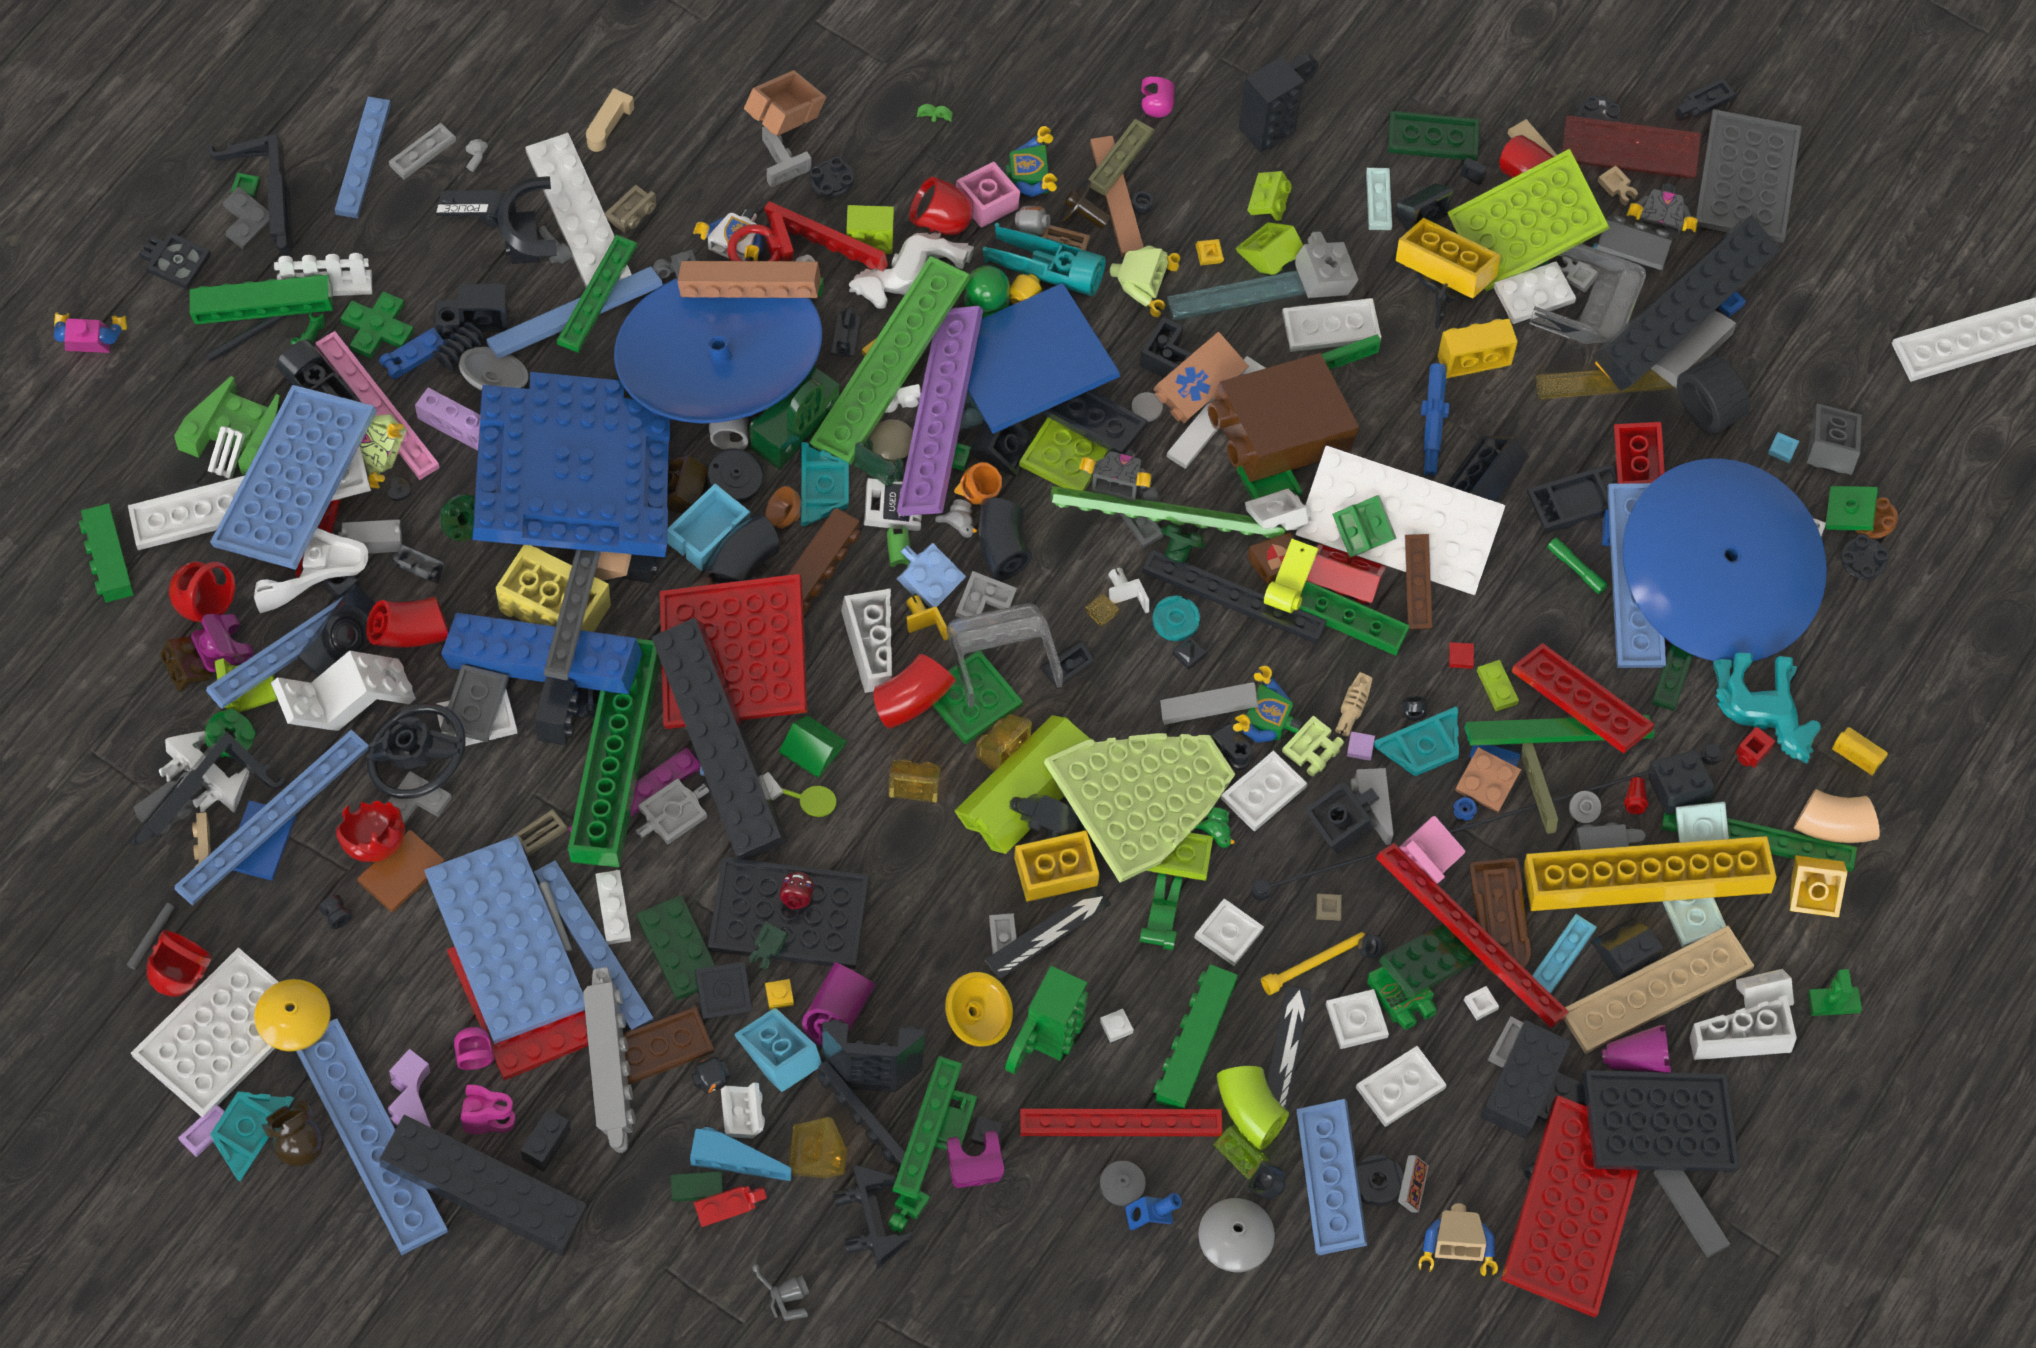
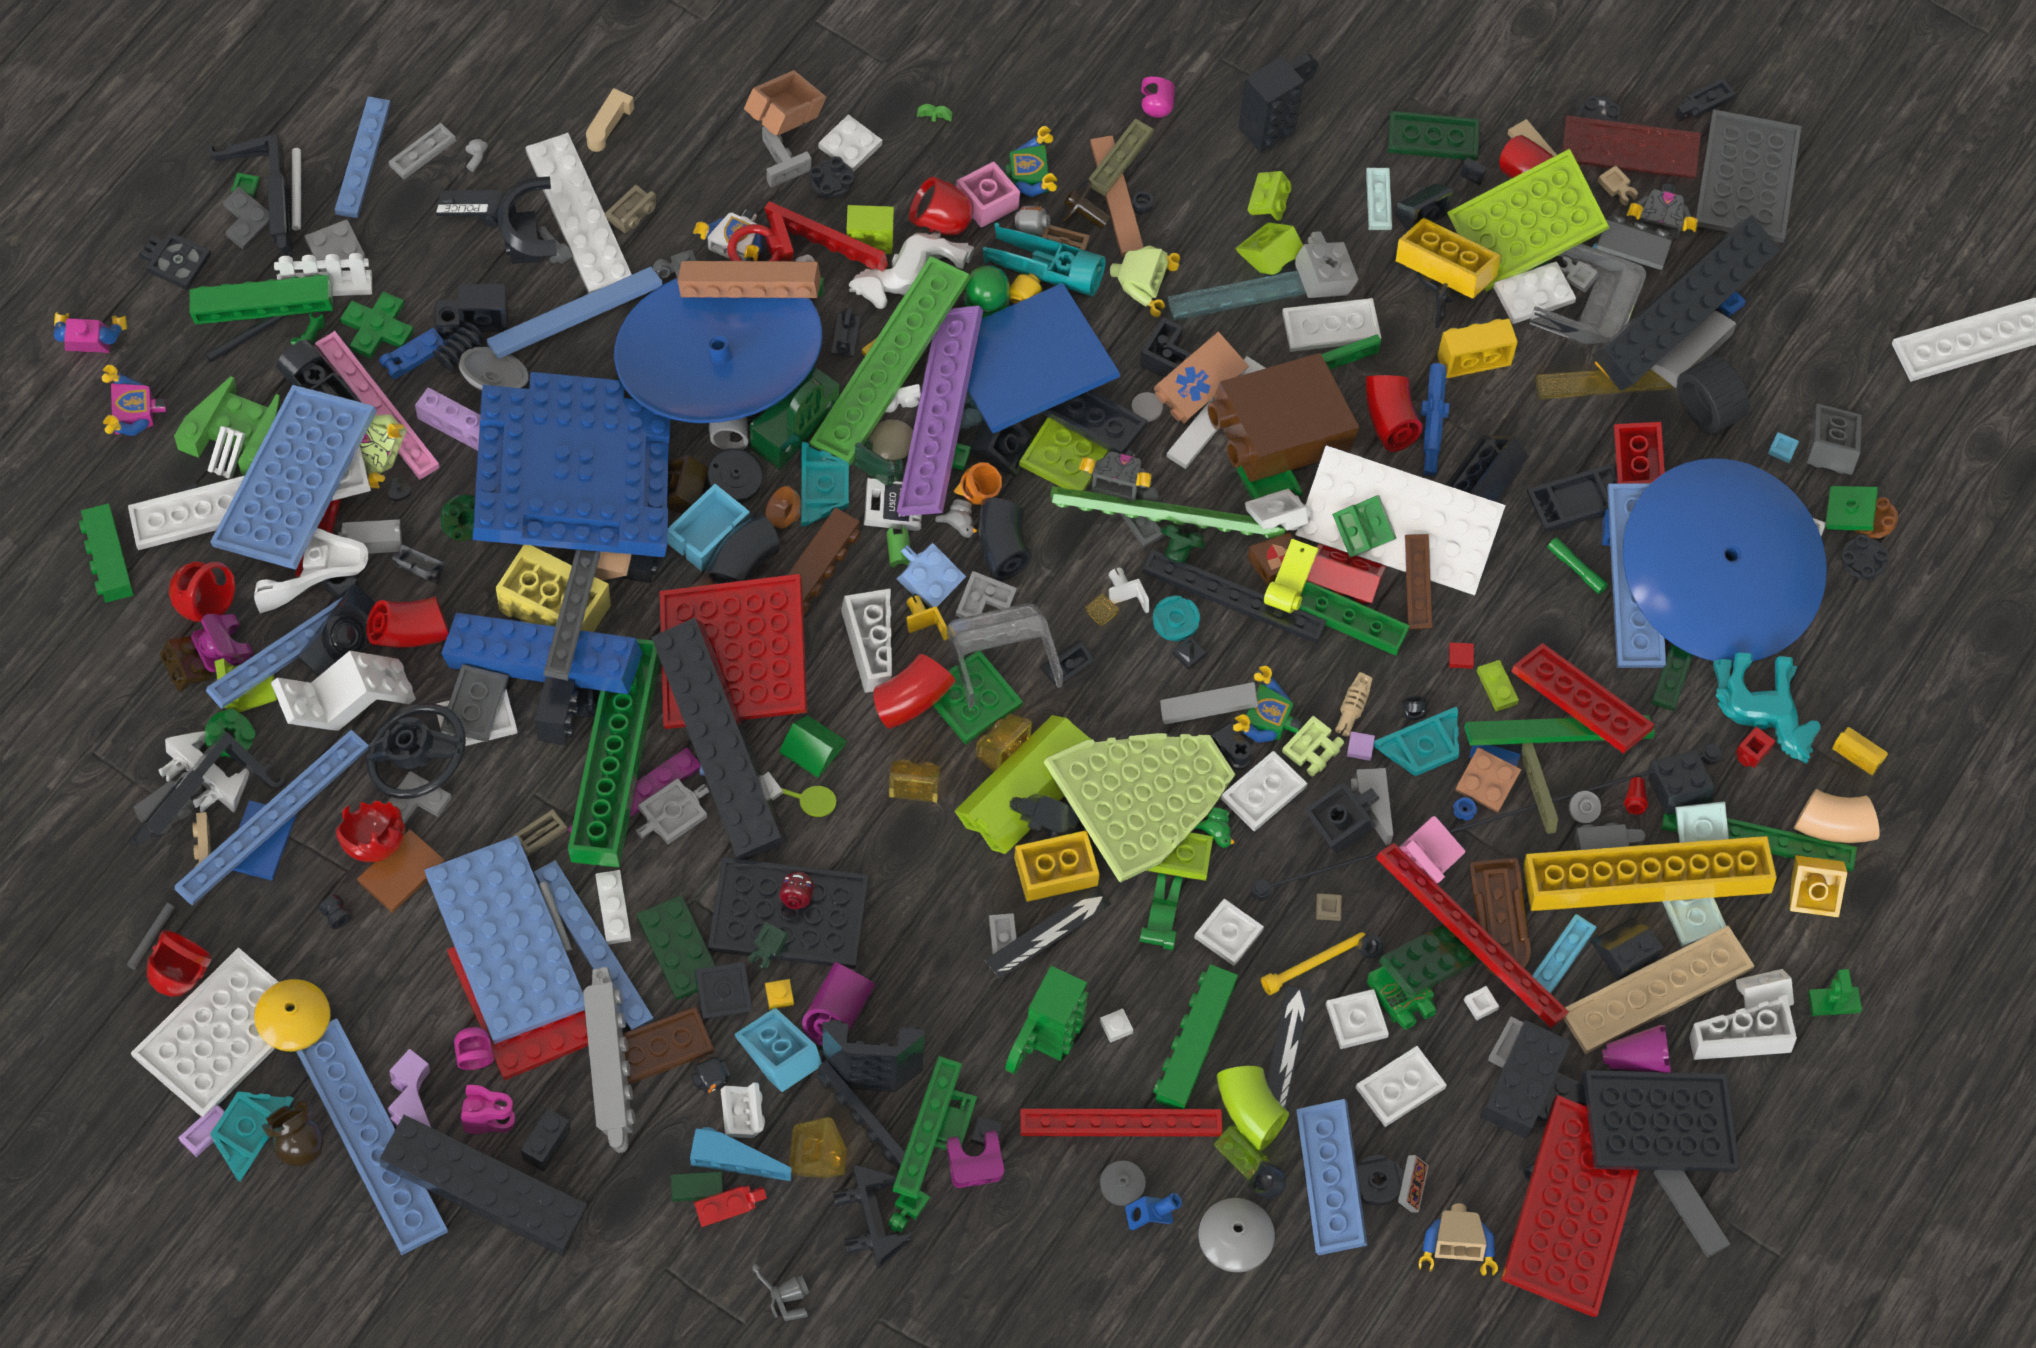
green tile [557,235,637,353] -> none
yellow dish [945,972,1013,1047] -> none
yellow tile [1195,239,1224,265] -> none
none -> torso [102,365,167,436]
none -> white piece [292,148,301,231]
none -> light grey plate [305,219,365,272]
none -> white plate [818,115,882,172]
none -> red brick [1365,375,1422,452]

